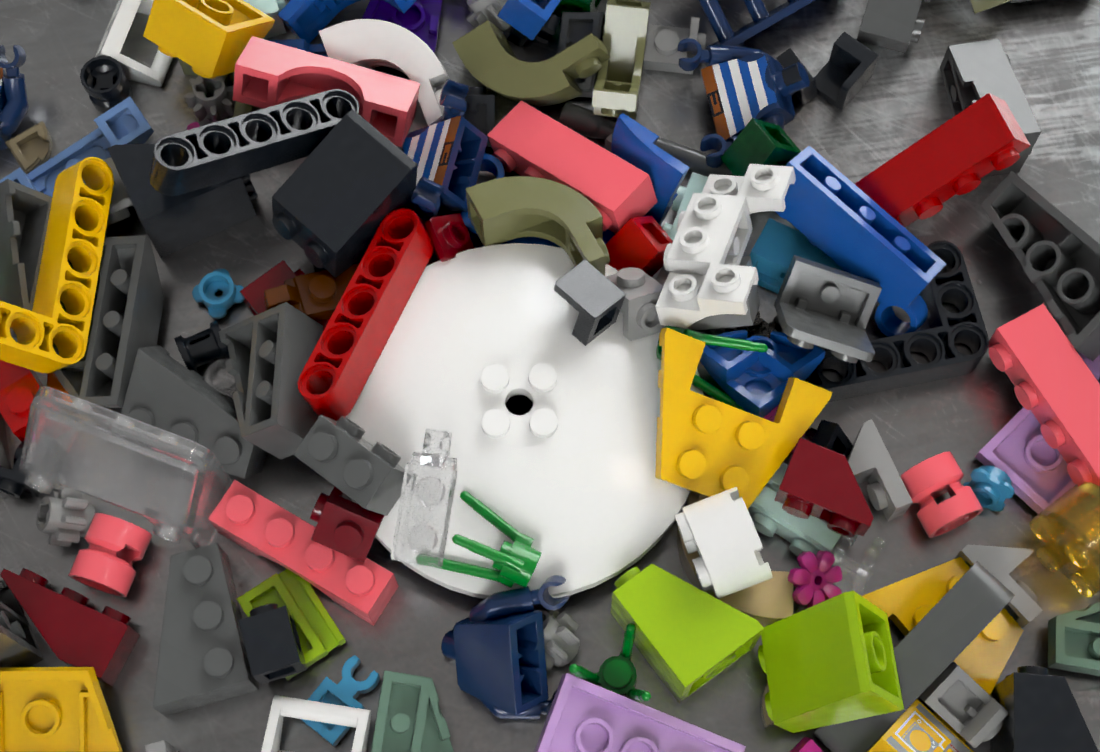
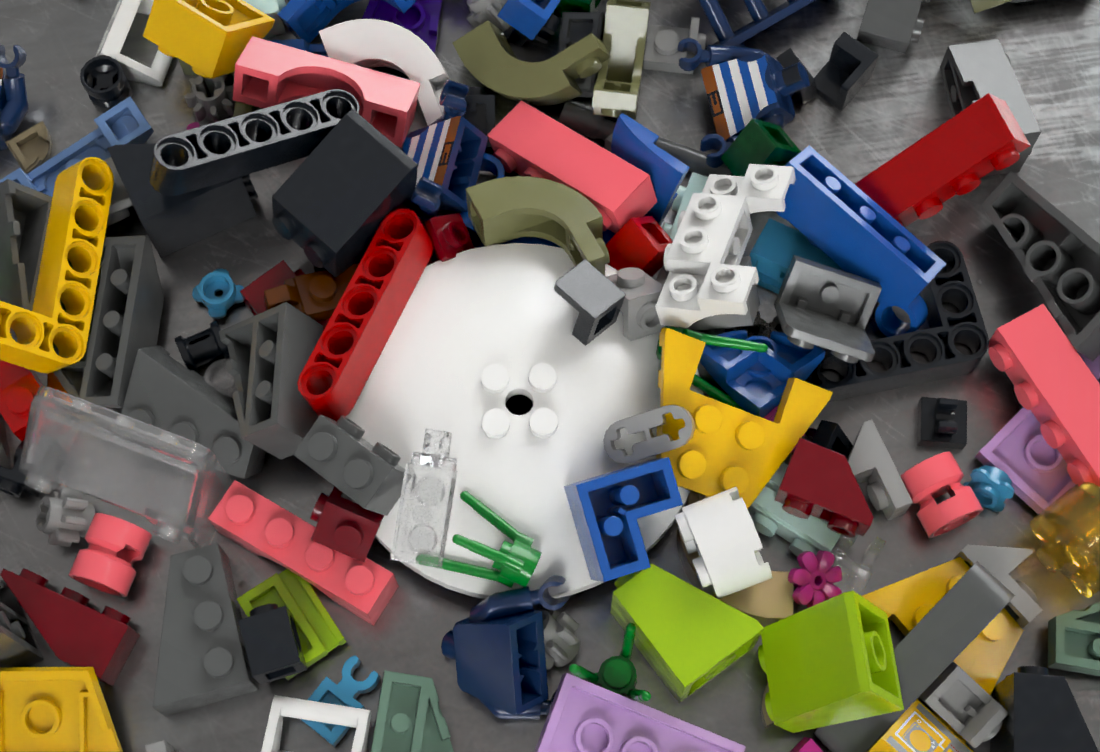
none -> blue brick [564,457,683,582]
none -> light grey beam [603,405,695,464]
none -> black tile [917,397,967,449]

